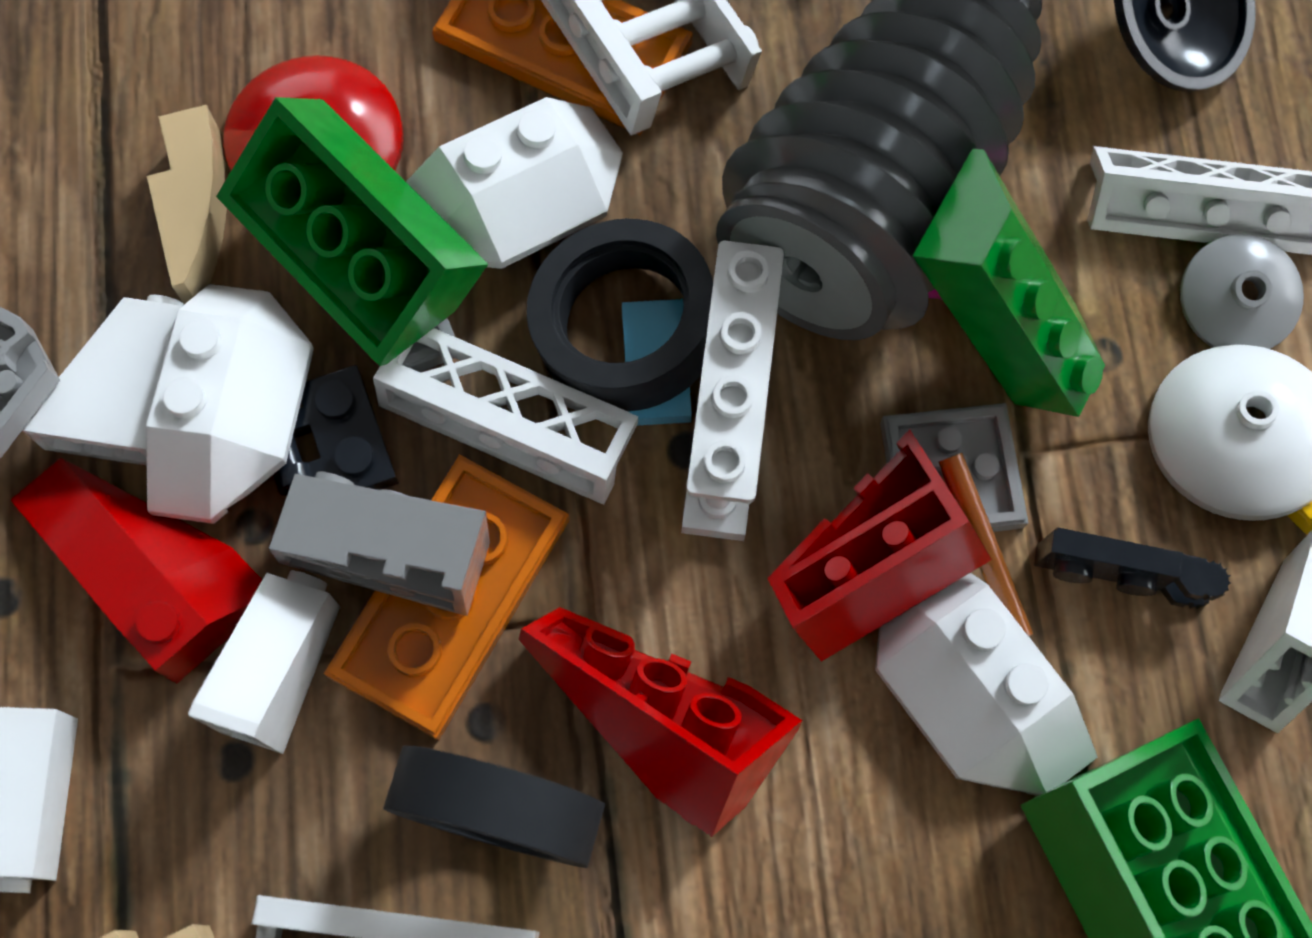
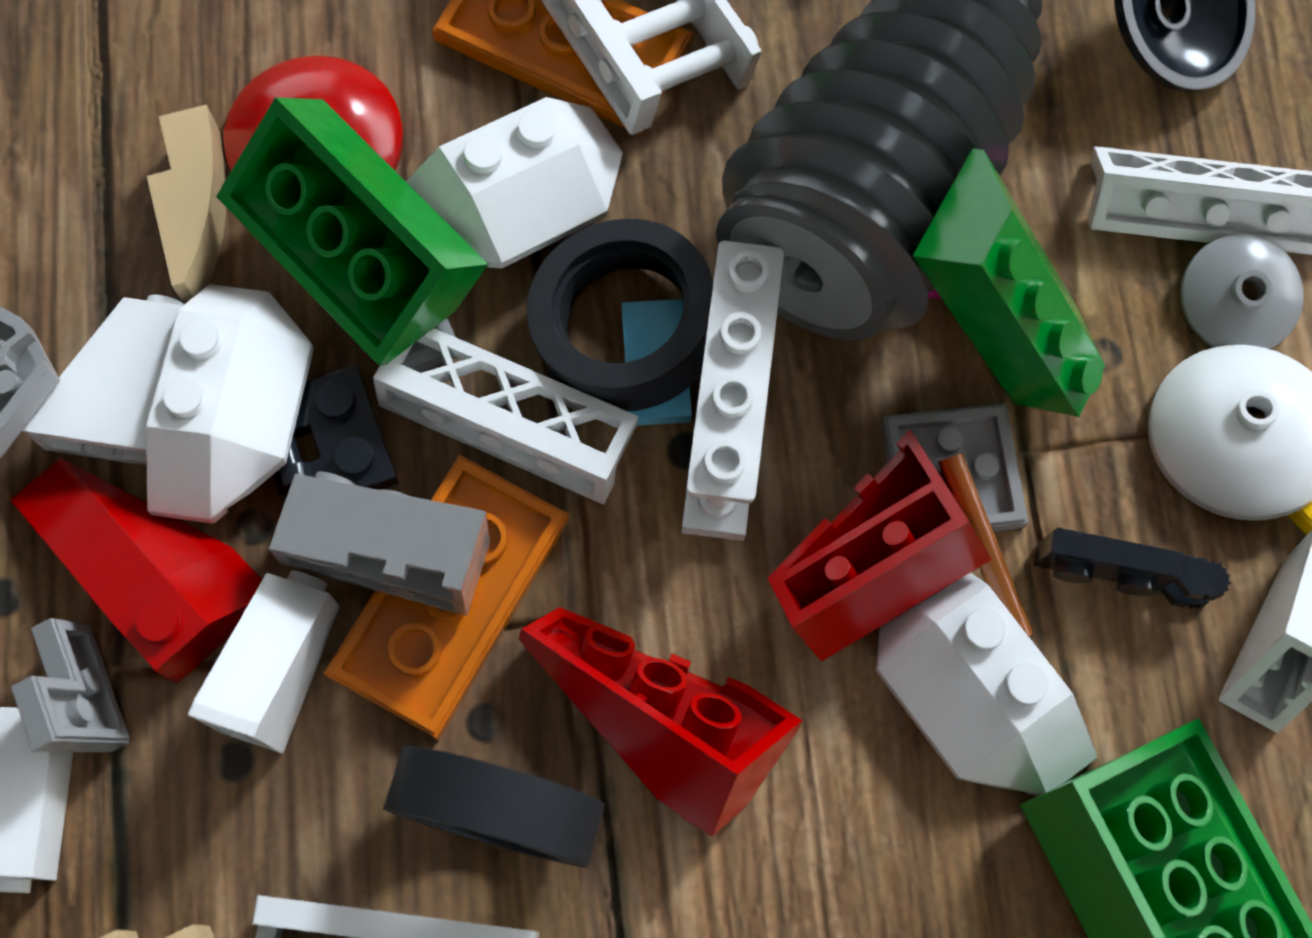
none -> light grey tile [11,618,130,753]

